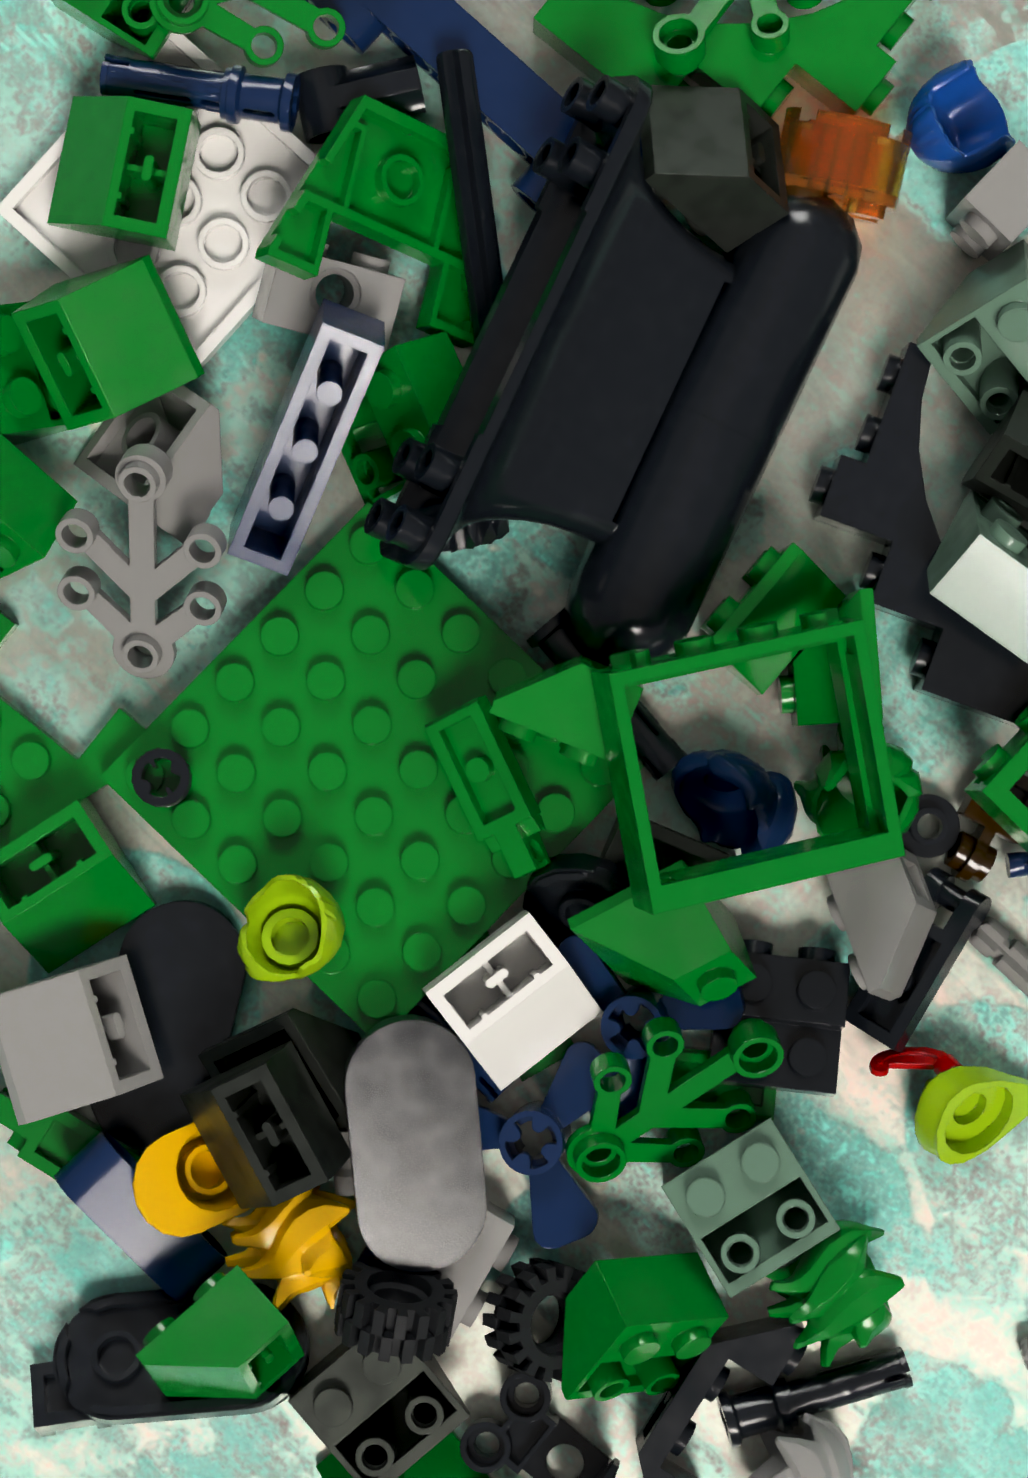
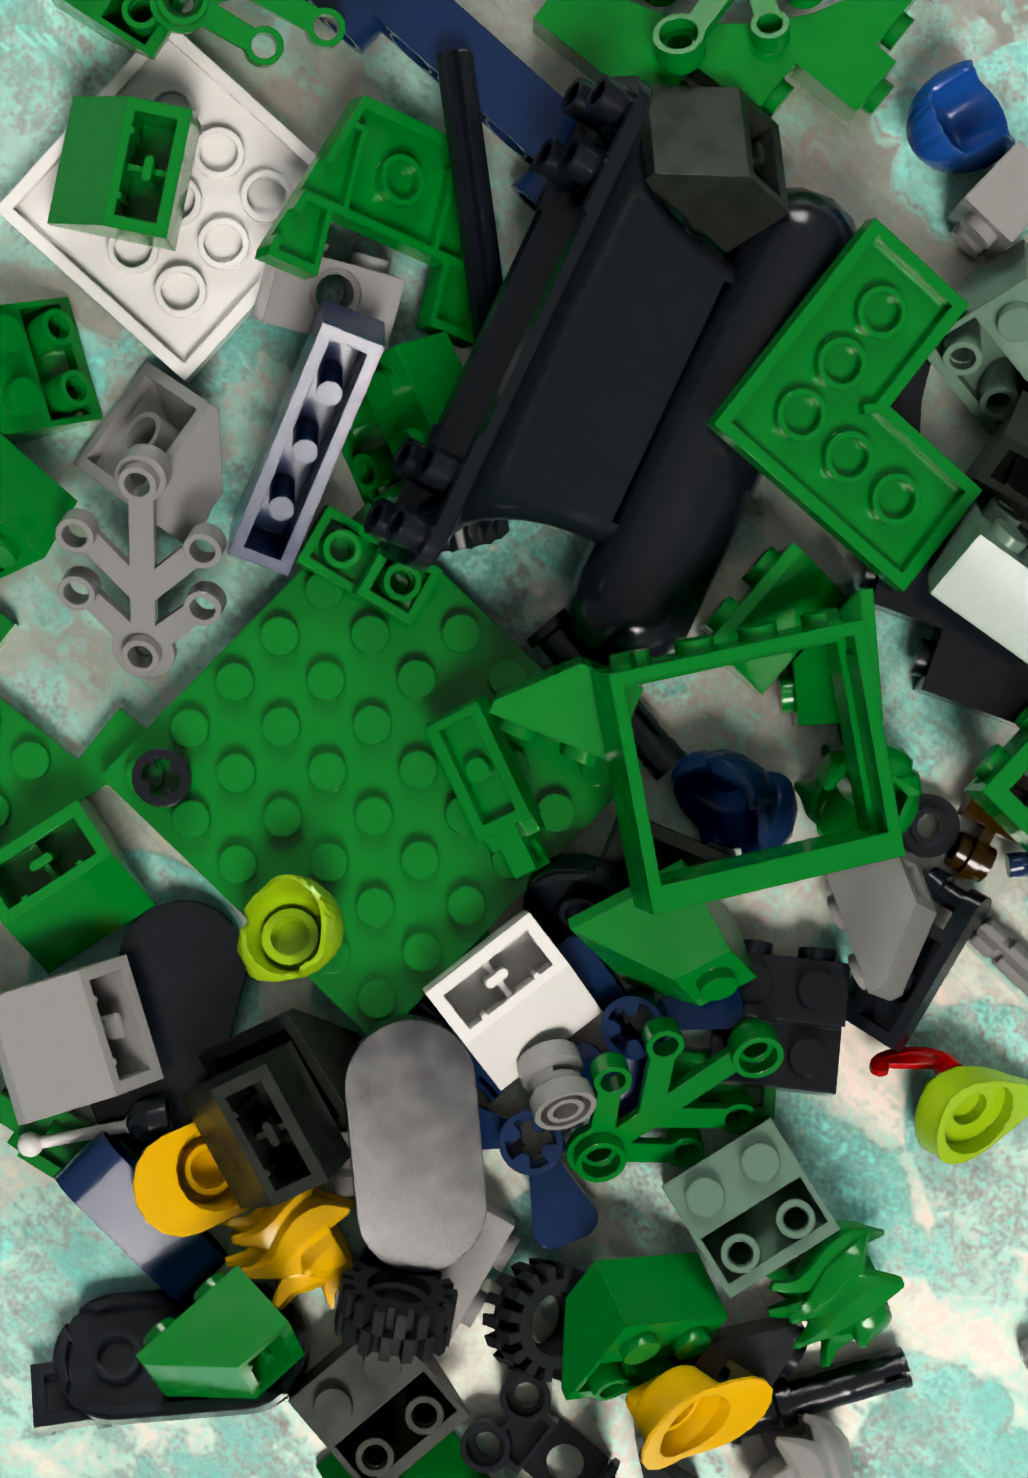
green slope [11,255,205,430] -> none
dark blue pin [100,53,301,133] -> none
black piece [298,55,426,144] -> none
clear orange brick [780,107,913,224] -> none
none -> hinge [17,1093,174,1157]
none -> green slope [294,505,443,626]
none -> light grey wheel [517,1039,597,1130]
none -> yellow piece [625,1365,773,1470]
none -> green plate [706,218,982,592]

